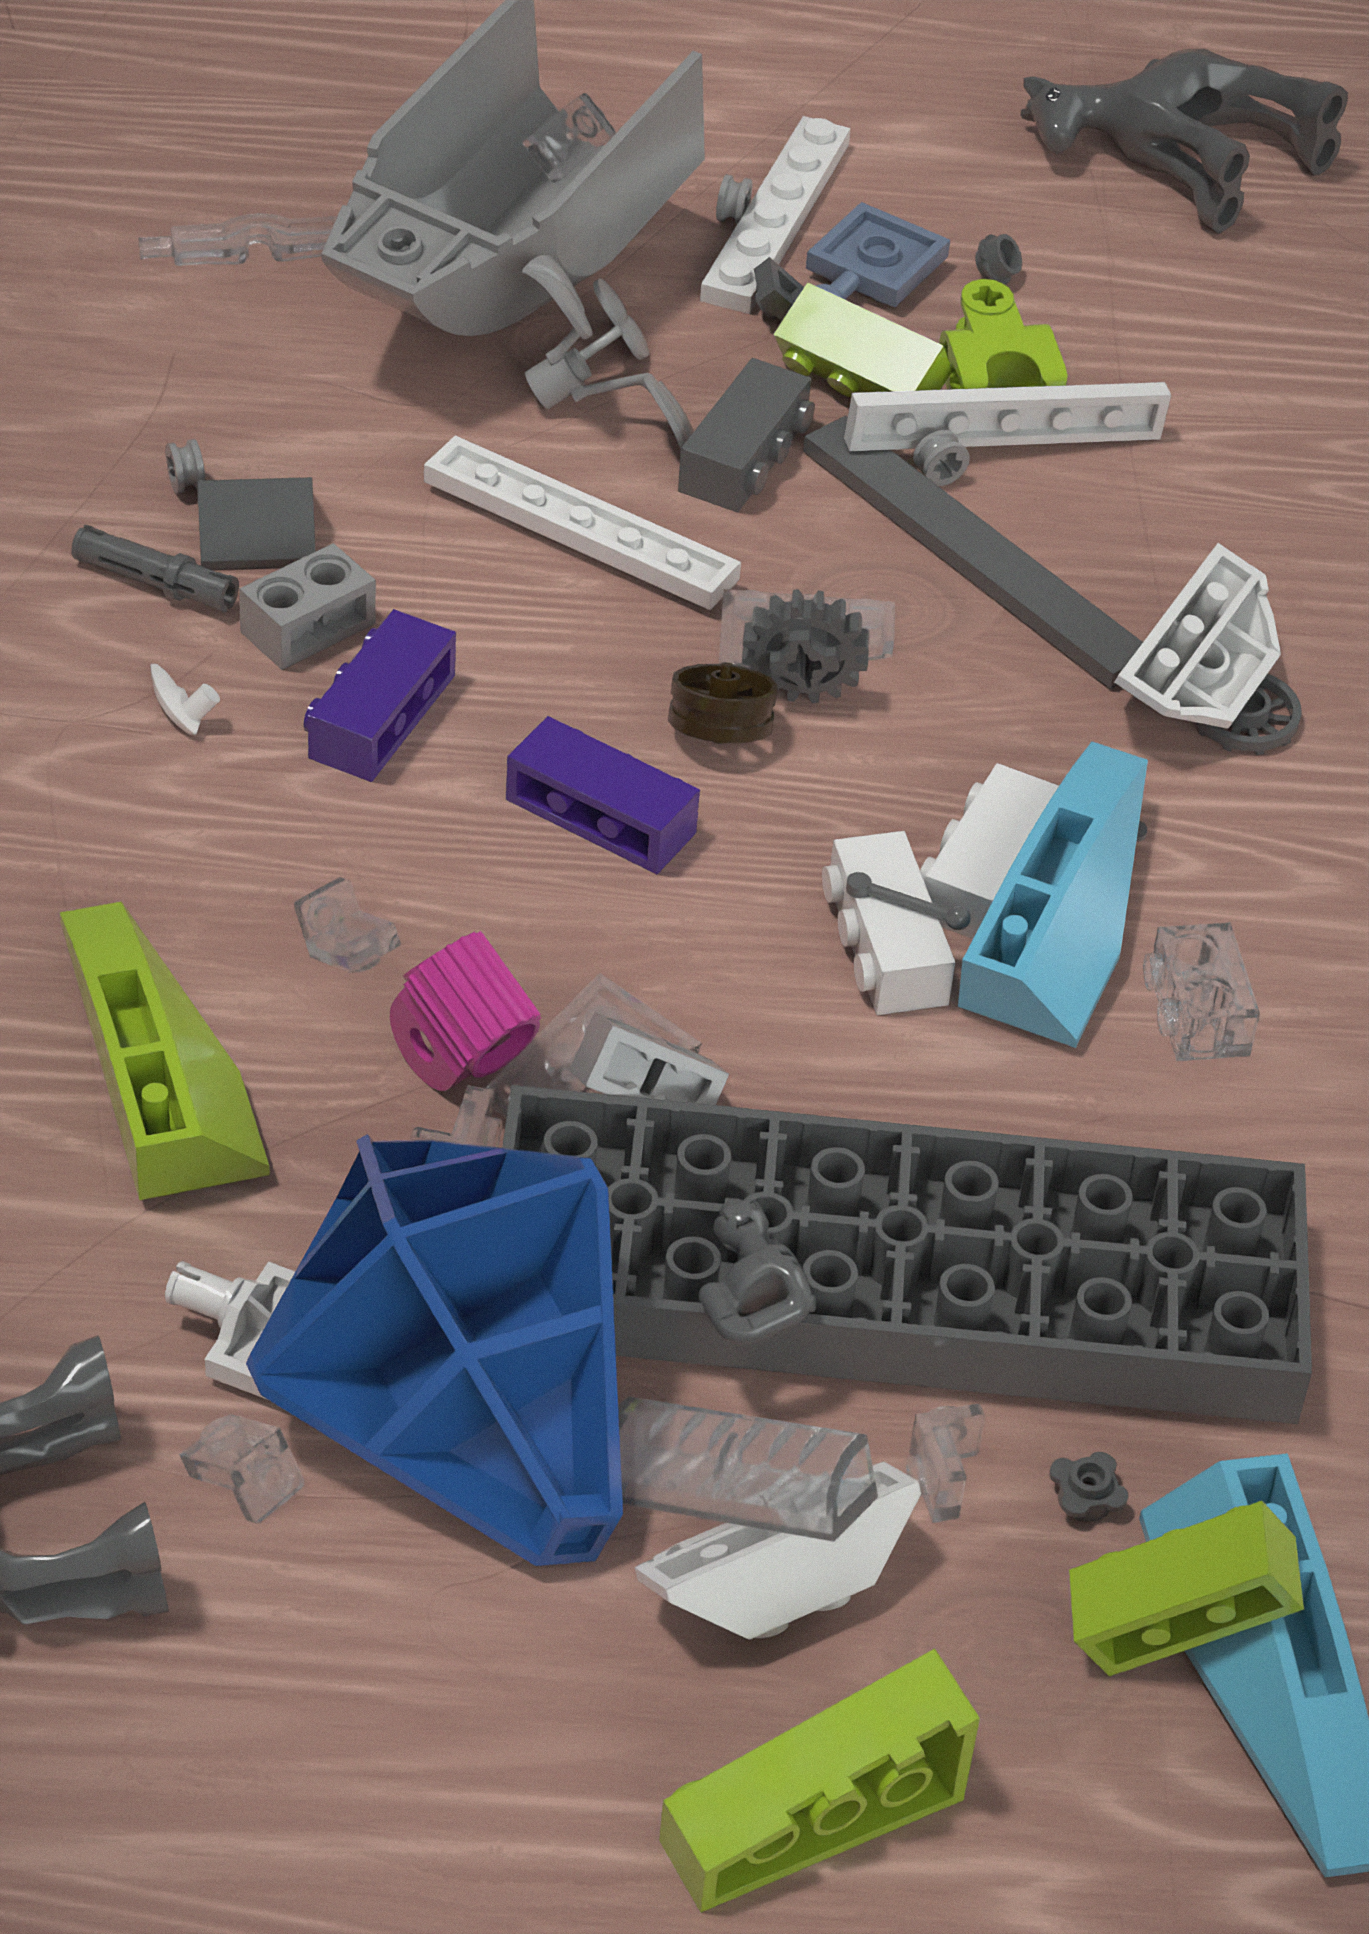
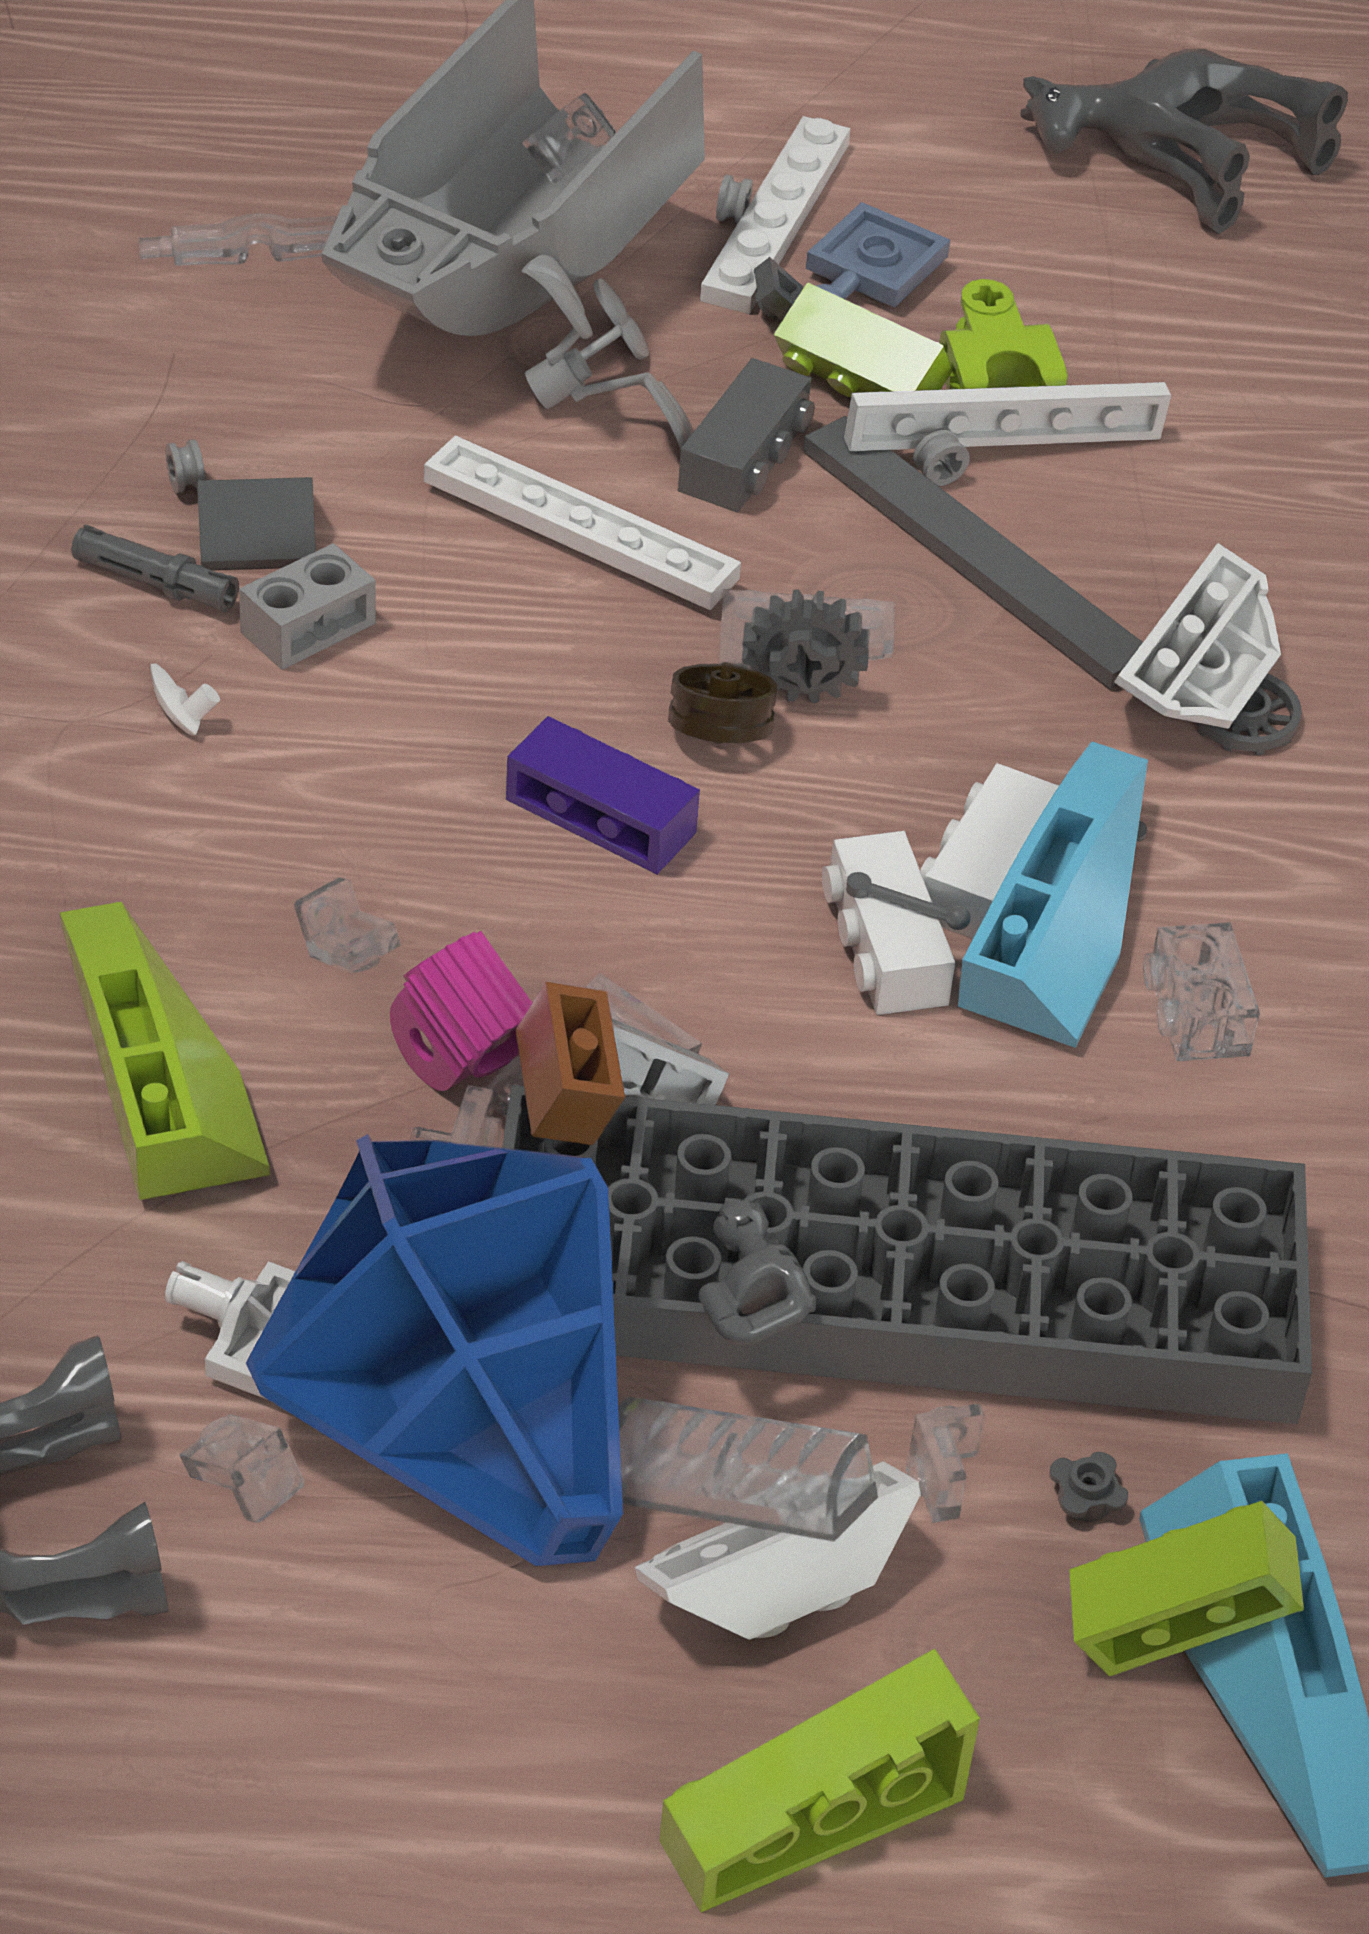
dark purple brick [303,609,456,782] -> none
dark grey plate [975,234,1022,284] -> none
none -> dark orange brick [516,982,625,1145]

